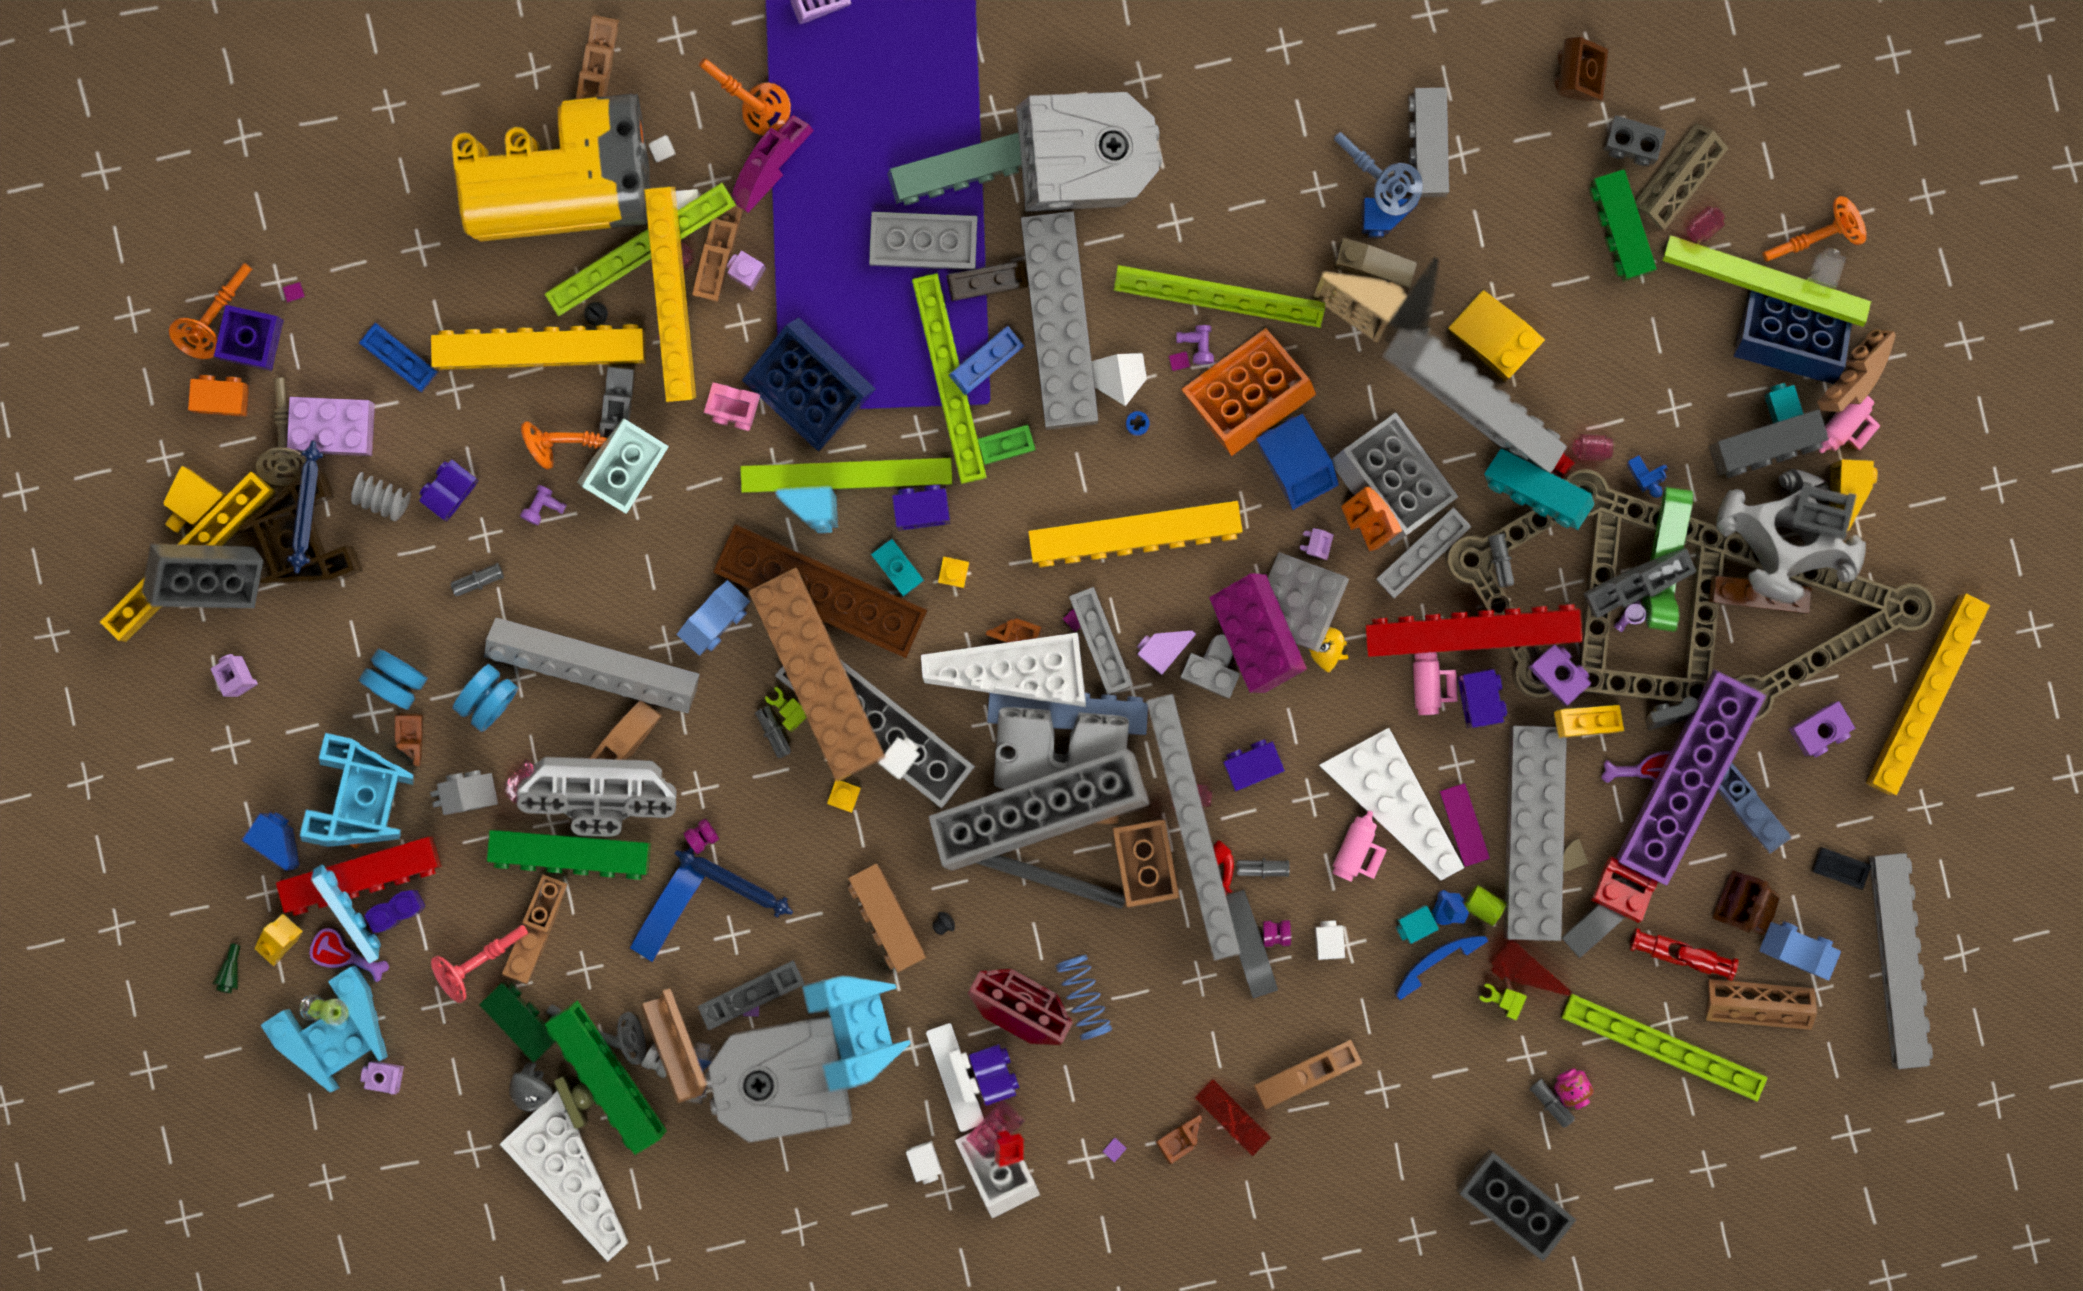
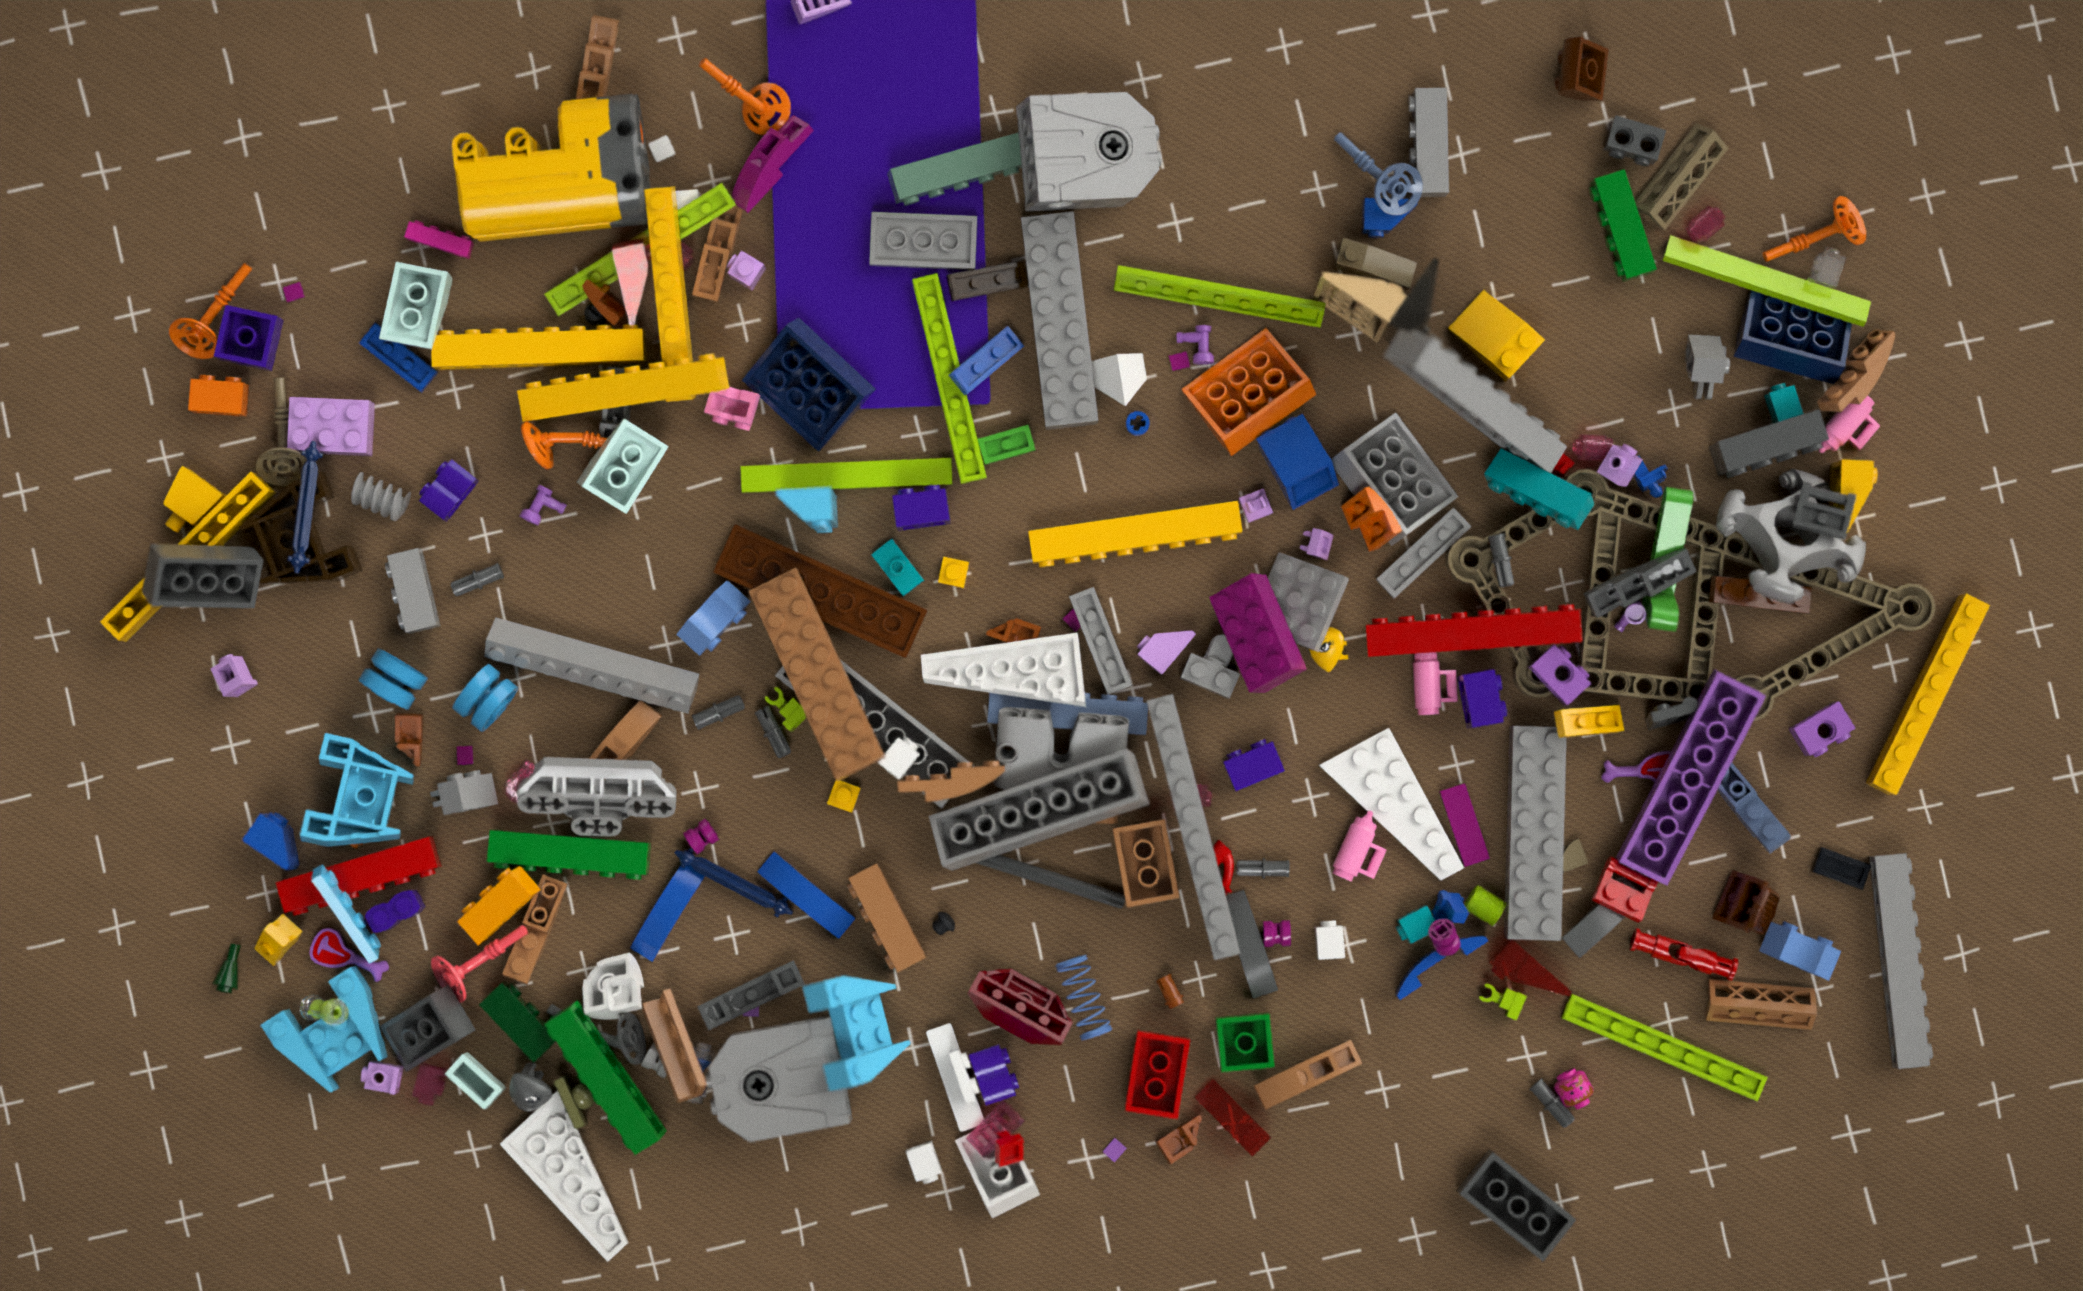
none -> light aqua slope [379,262,453,350]
none -> dark grey slope [379,985,476,1072]
none -> light grey brick [385,548,441,634]
none -> dark pink piece [404,220,474,259]
none -> clear pink brick [412,1063,449,1106]
none -> light aqua brick [445,1052,507,1110]
none -> magenta window [456,746,474,765]
none -> light orange brick [457,866,541,945]
none -> yellow brick [517,353,729,422]
none -> dark orange slope [582,279,628,326]
none -> white brick [583,953,644,1020]
none -> clear red slope [612,237,652,326]
none -> dark grey axle [692,695,745,730]
none -> blue slope [757,851,856,939]
none -> medium nougat slope [898,761,1005,802]
none -> red brick [1124,1029,1190,1119]
none -> dark orange pin [1155,973,1184,1009]
none -> green brick [1215,1012,1275,1072]
none -> lavender tile [1239,489,1273,523]
none -> magenta wheel [1428,919,1461,956]
none -> lavender brick [1597,444,1643,487]
none -> light grey brick [1685,335,1730,400]

